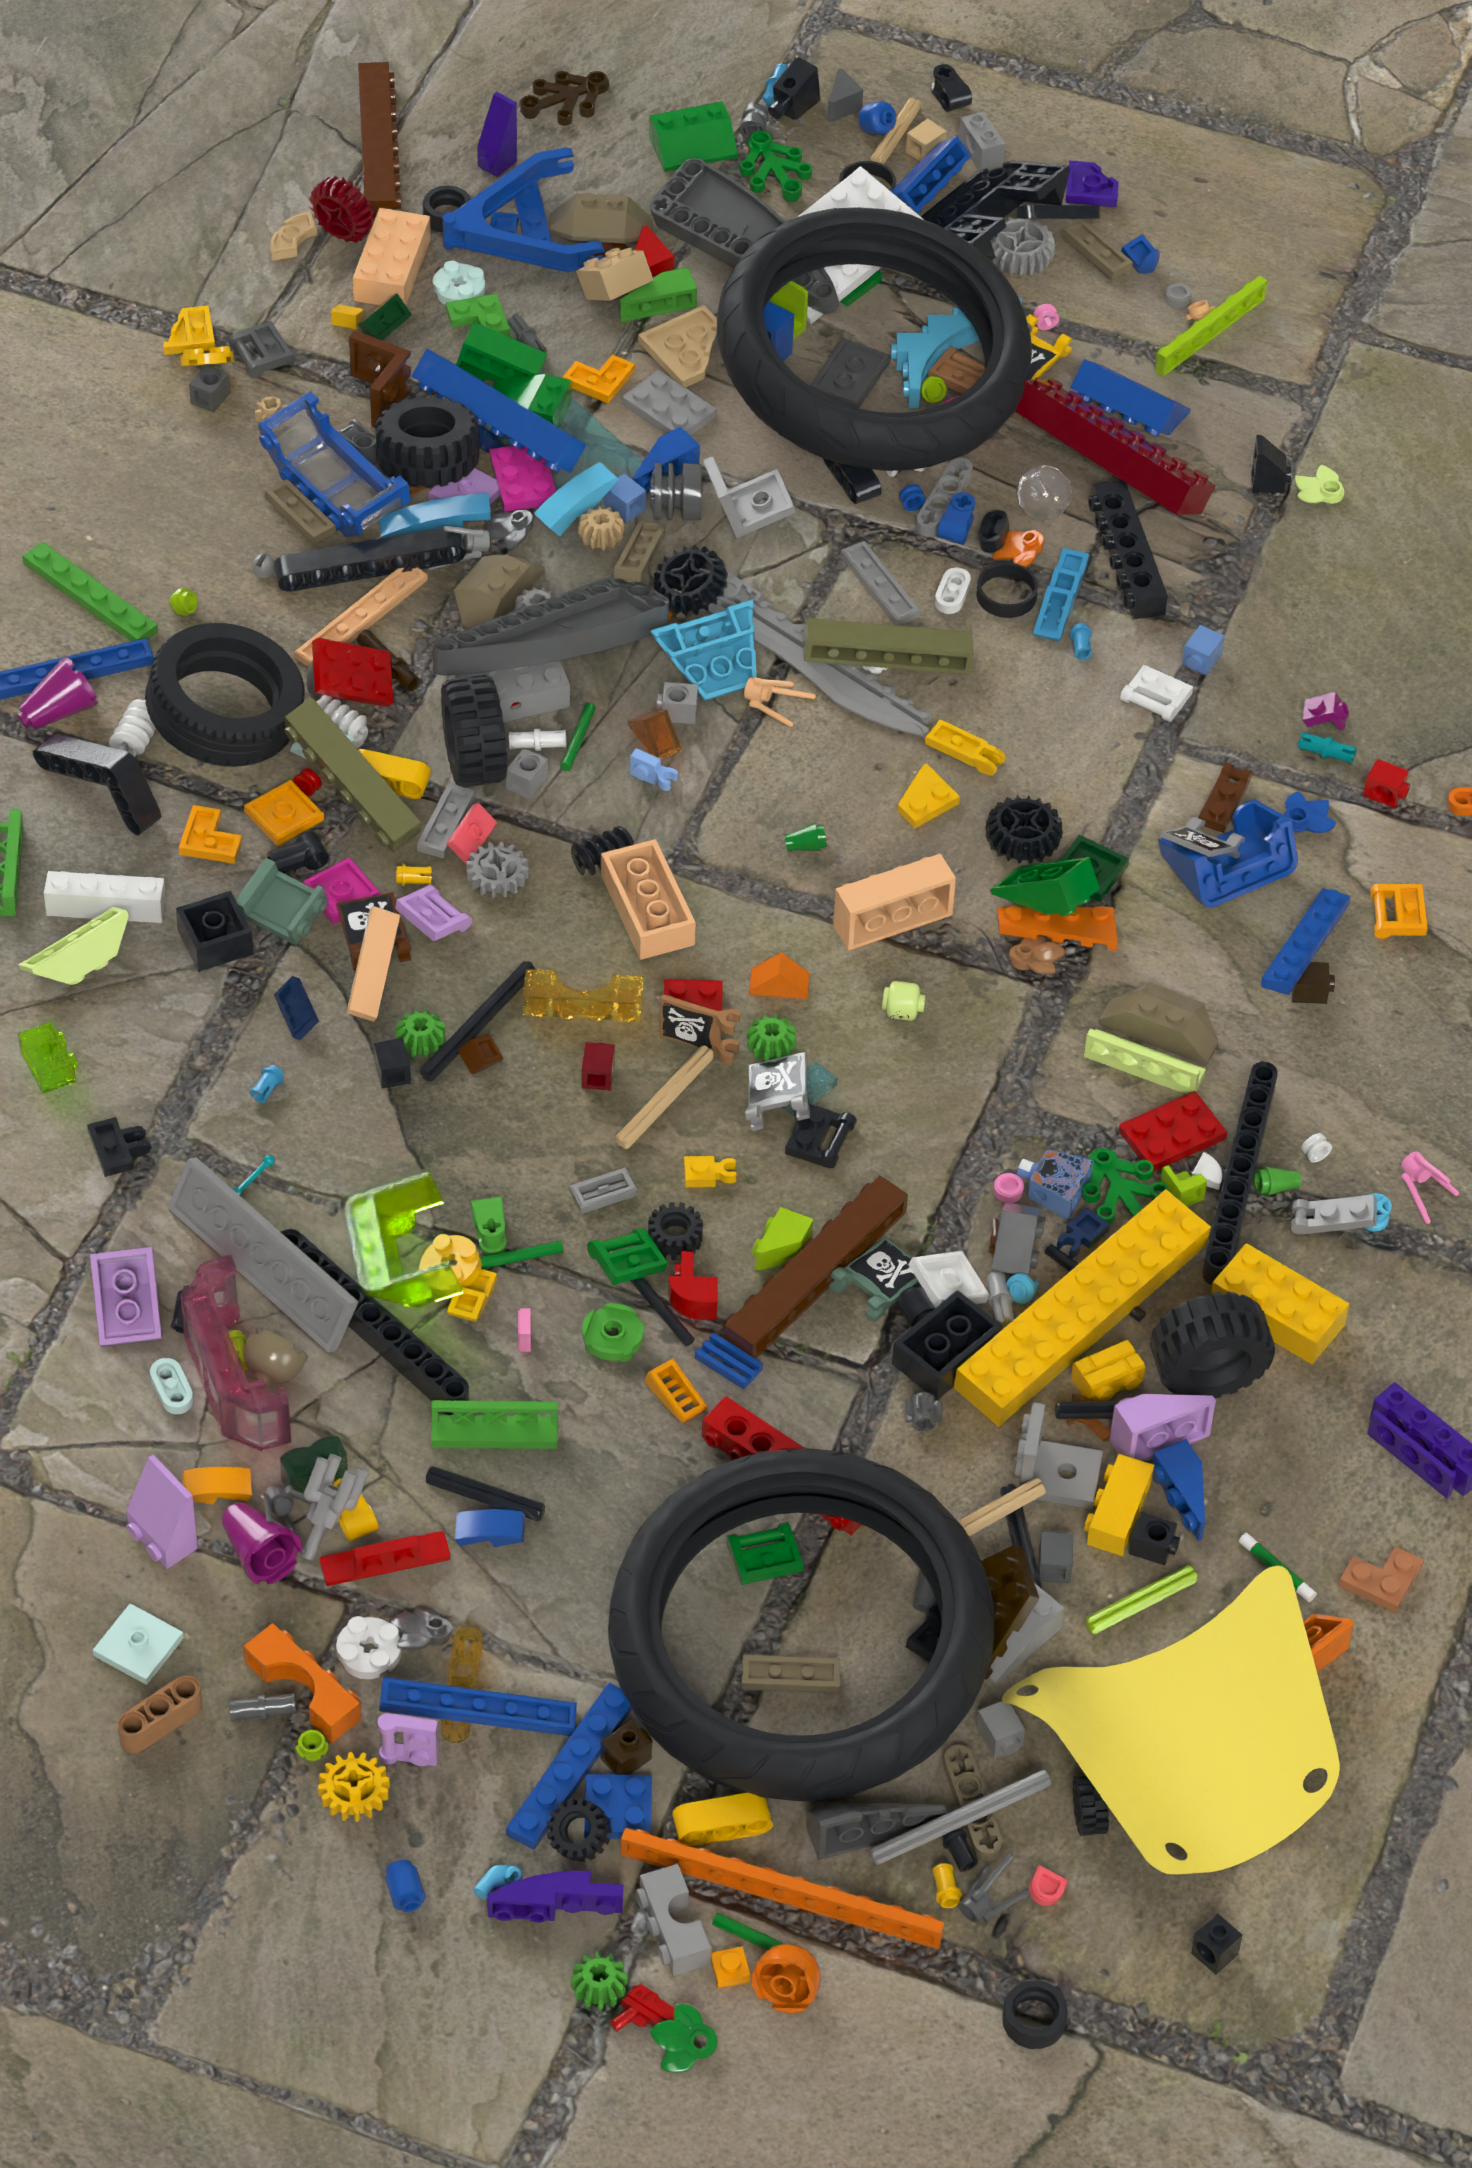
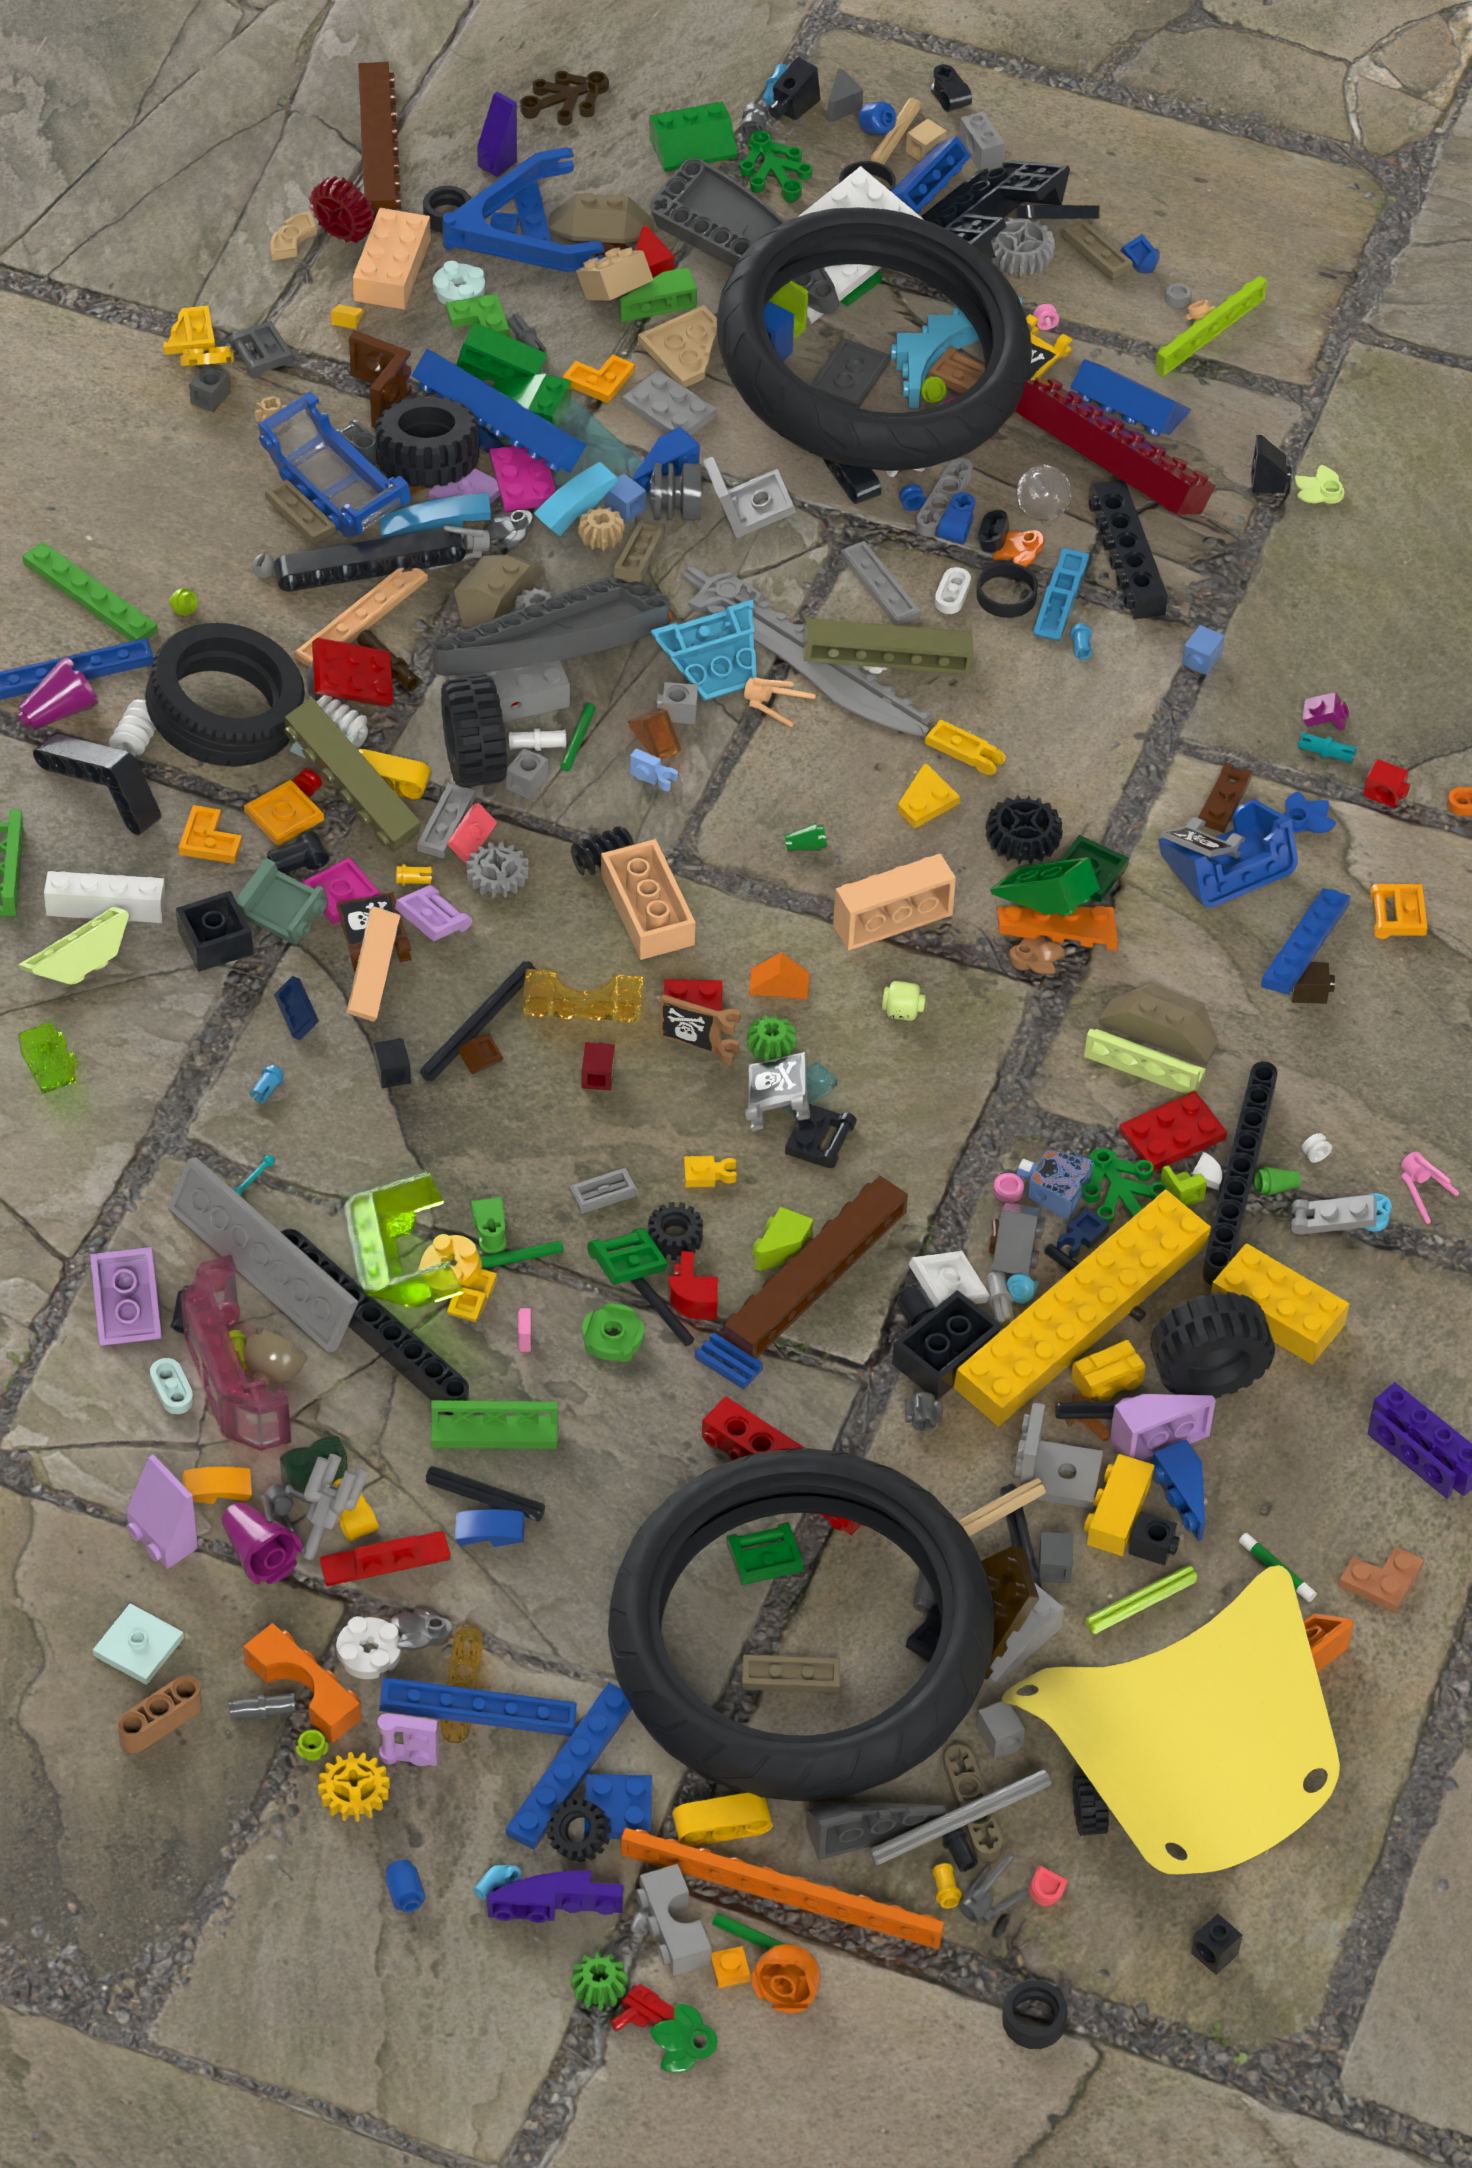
black hinge [87,1117,152,1177] -> none
dark green plate [358,293,412,340] -> none
bright green gear [396,1009,446,1059] -> none
dark brown brick [600,1721,653,1775] -> none
tan axle [616,1045,714,1149] -> none
light orange slope [644,1358,708,1424] -> none
black gear [653,544,728,617] -> none
flag [829,1237,920,1322] -> none
dark purple plate [1065,160,1119,207] -> none
white plate [1120,665,1193,722] -> none

